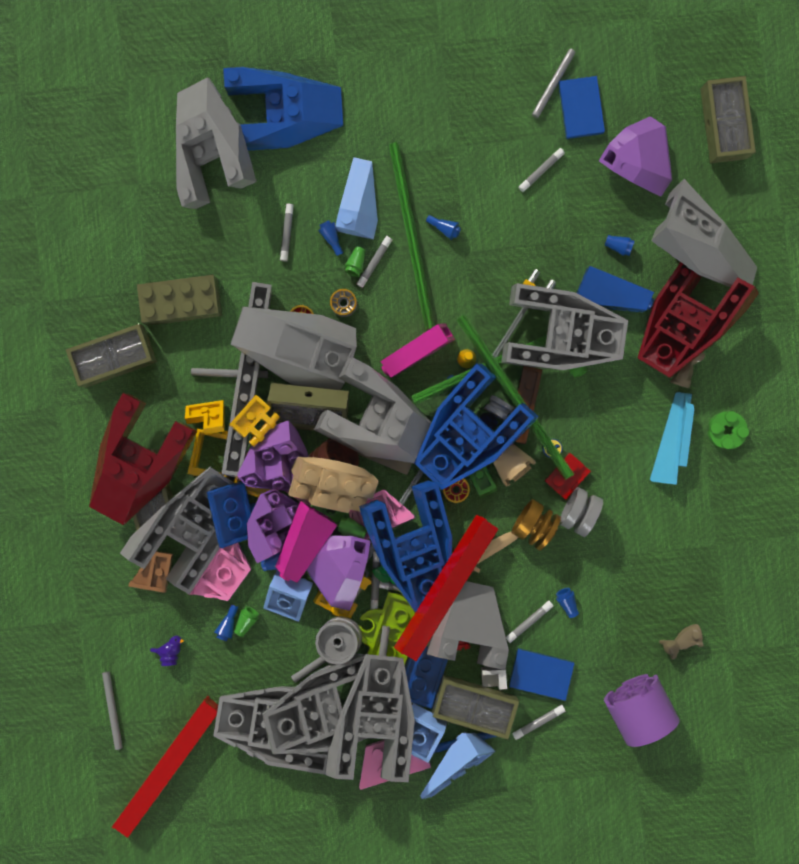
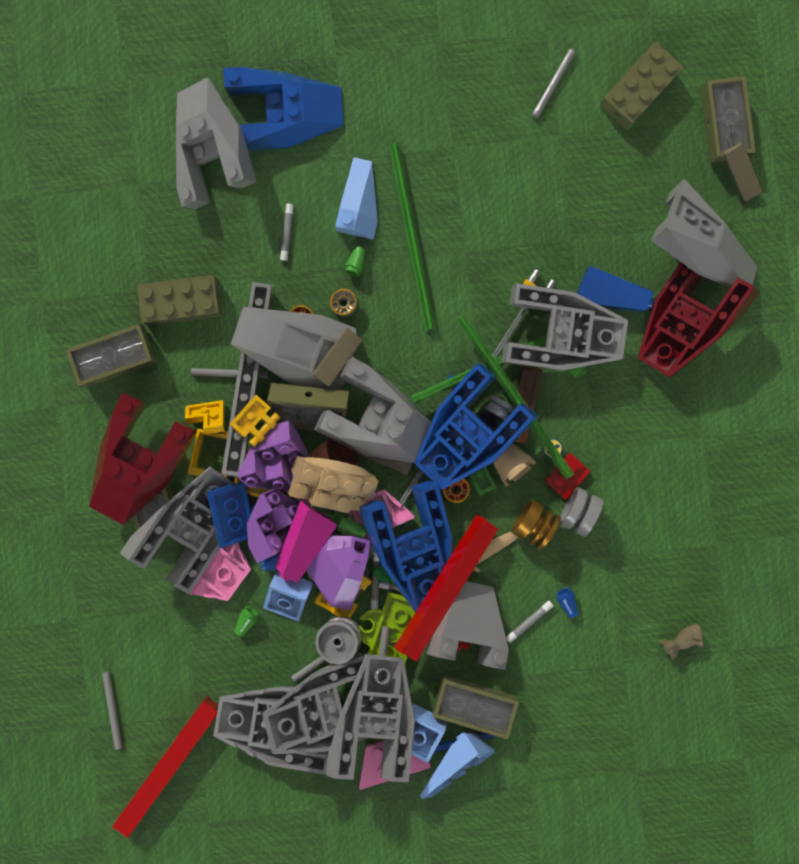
medium nougat wing [128,551,173,593] -> none
dark purple animal [150,635,184,666] -> none
blue cone [214,605,238,641] -> none
blue cone [318,220,343,256] -> none
light grey bar [357,236,392,288] -> none
dark pink slope [381,323,456,378] -> none
blue tile [405,646,448,709] -> none
blue cone [426,215,461,240] -> none
yellow cone [457,349,476,368] -> none
white panel [481,667,507,690] -> none
blue tile [509,648,574,701] -> none
light grey bar [512,705,566,740] -> none
light grey bar [518,148,565,192] -> none
blue tile [558,76,605,139] -> none
medium lavender brick [599,117,672,196] -> none
medium lavender brick [604,674,680,747] -> none
blue cone [605,235,635,256] -> none
medium azure wedge [650,392,694,485] -> none
dark tan animal [670,353,705,388] -> none
bright green plate [708,411,749,449] -> none
none -> dark tan tile [312,328,362,387]
none -> olive brick [600,41,684,131]
none -> dark tan tile [723,142,762,202]

